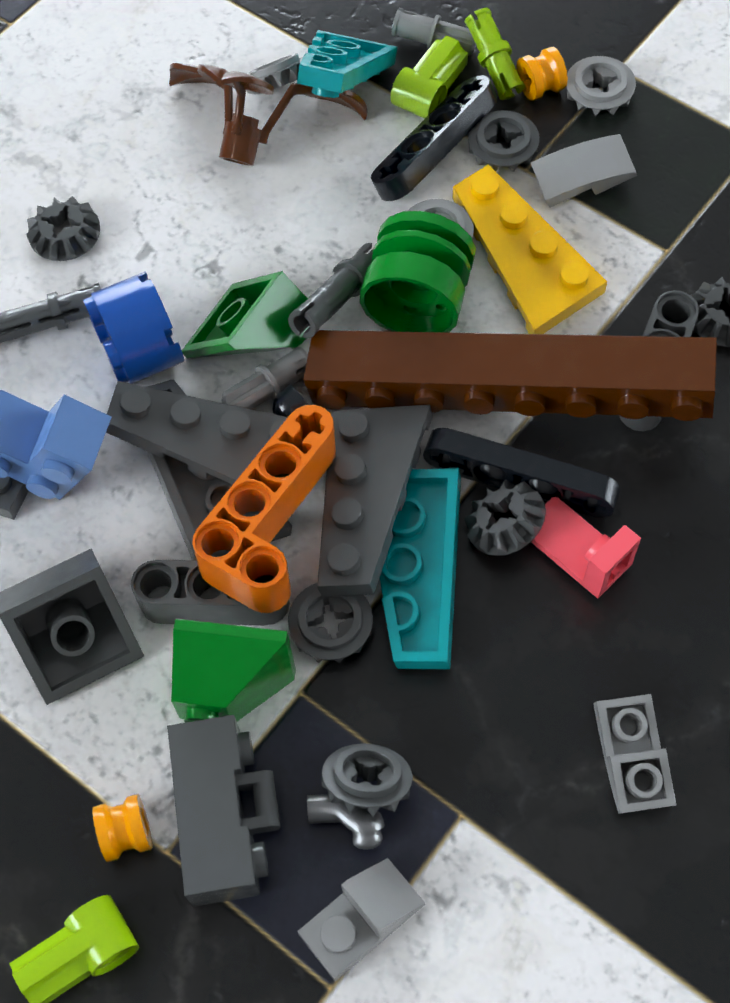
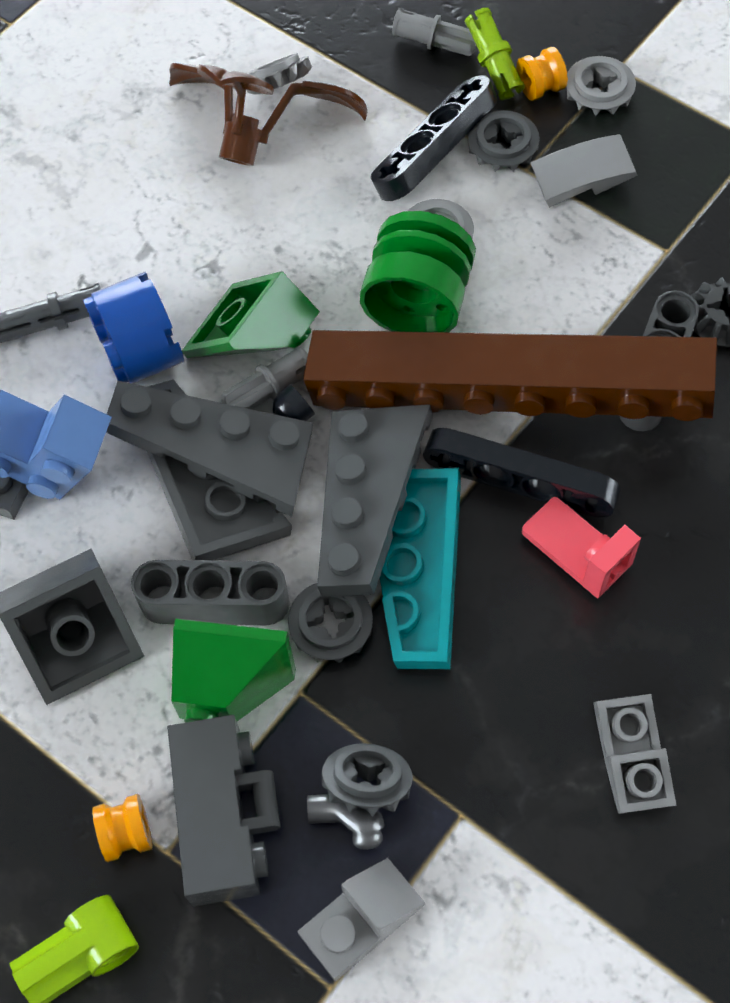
dark grey gear [26,196,100,261] -> none
orange beam [192,405,336,613] -> none
dark grey pin [288,243,374,339] -> none
teal wing [297,30,398,98] -> none
lime piece [390,35,468,119] -> none
yellow wing [452,165,607,334] -> none
dark grey gear [464,480,546,556] -> none

